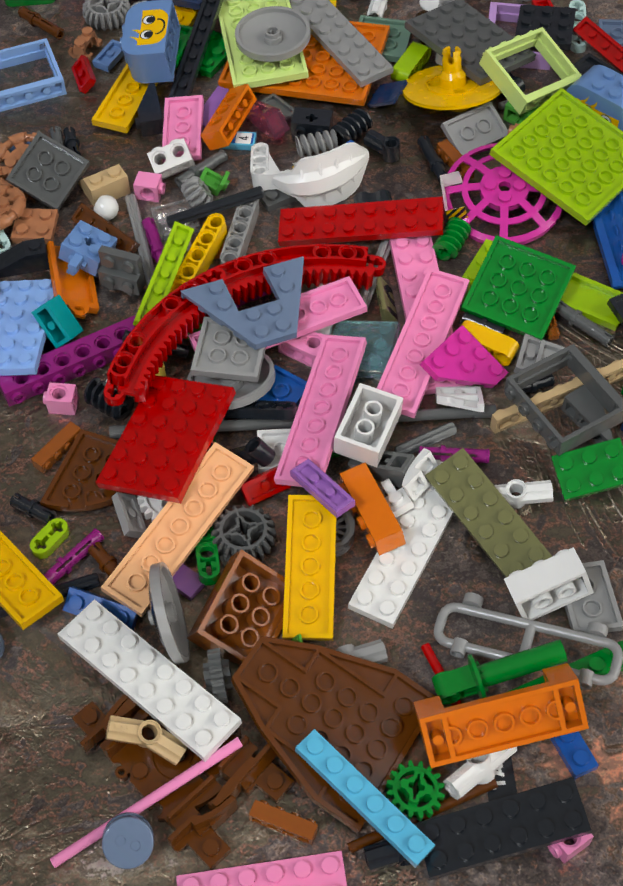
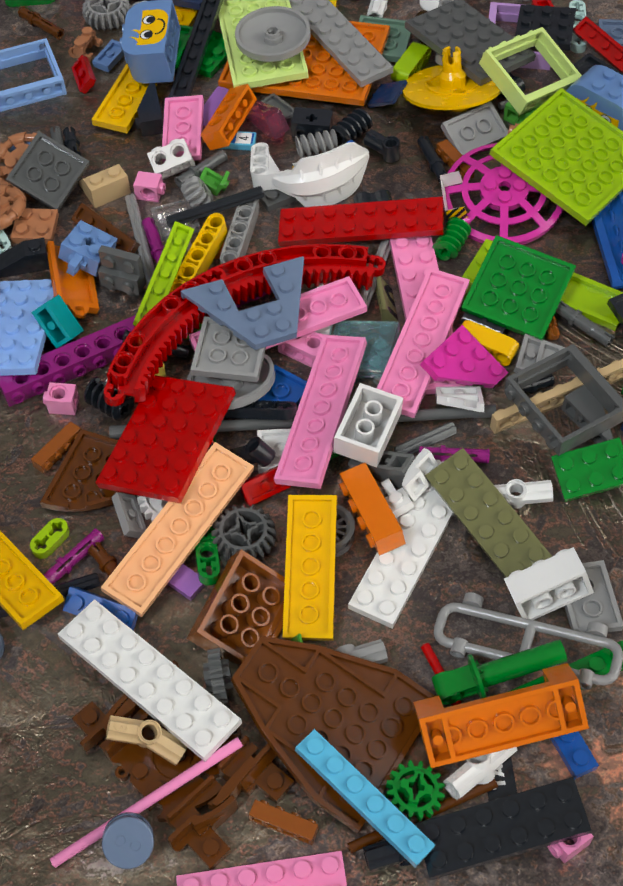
black pin [10,493,57,524] -> none
white piece [93,195,119,221] -> none
light grey dish [148,562,190,665] -> none
medium lavender tile [290,458,355,518] -> none

